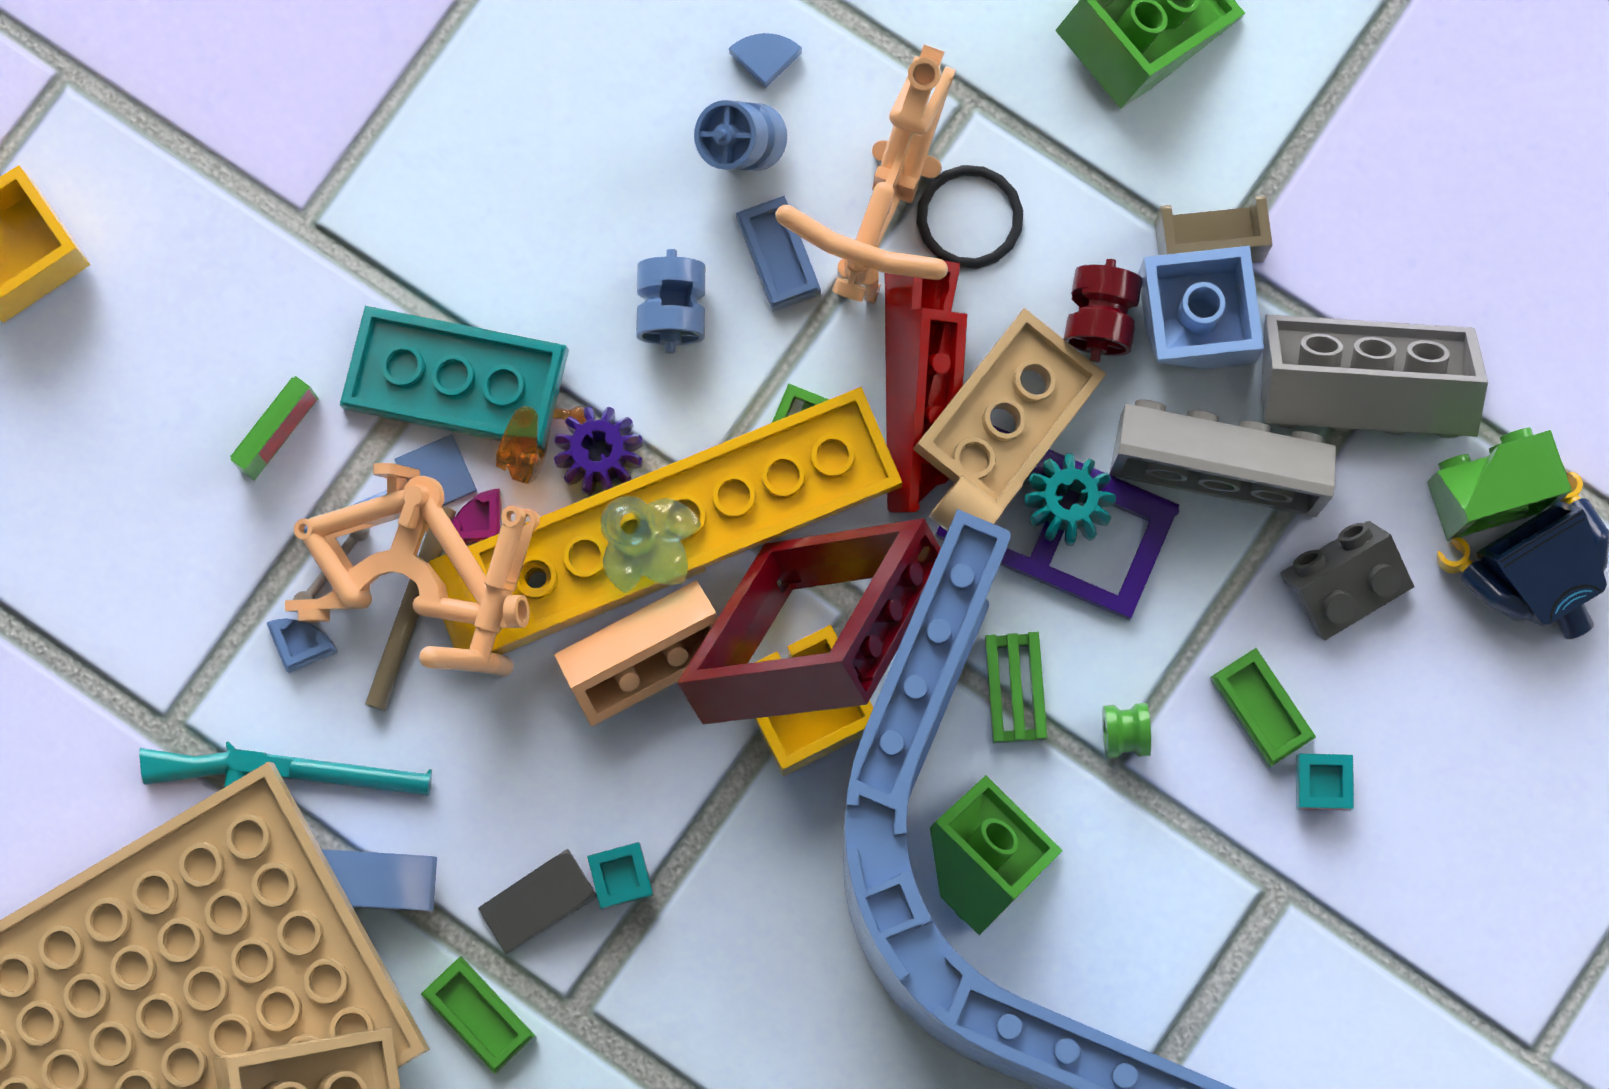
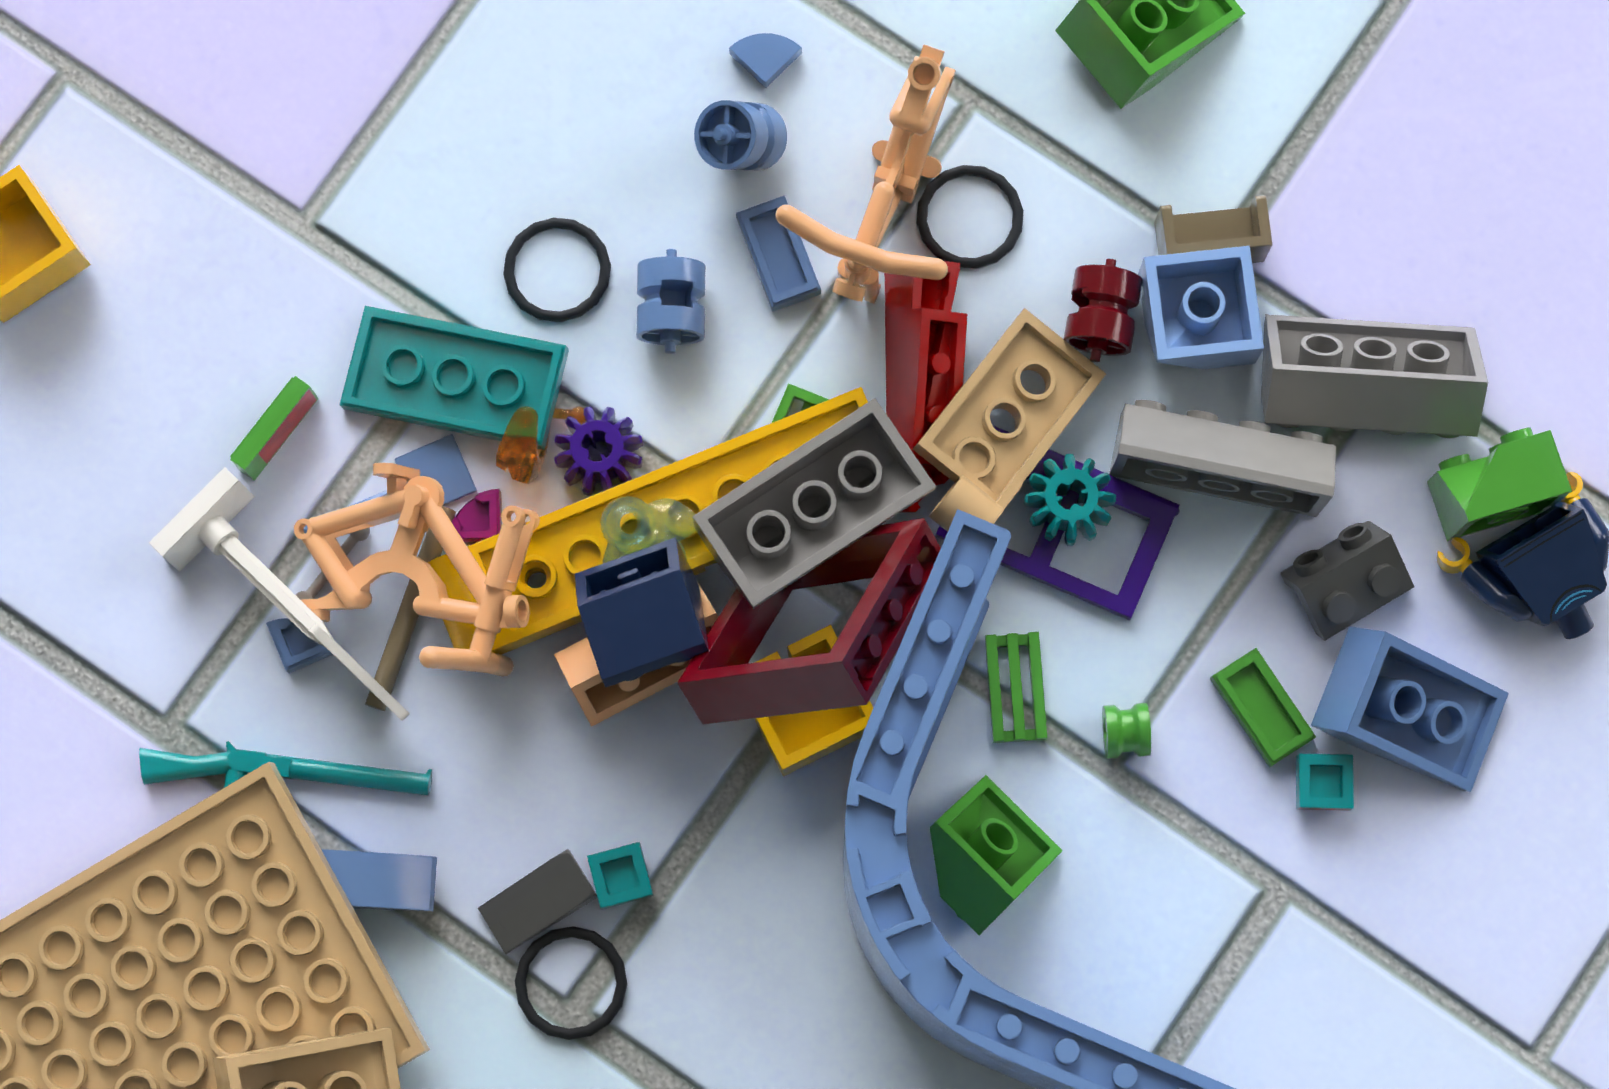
bright green tile [421,956,536,1074] -> none
none -> white piece [149,467,410,721]
none -> black piece [503,217,611,322]
none -> black piece [515,926,627,1040]
none -> dark blue slope [574,537,709,687]
none -> light grey slope [692,398,936,609]
none -> medium blue slope [1311,627,1509,792]

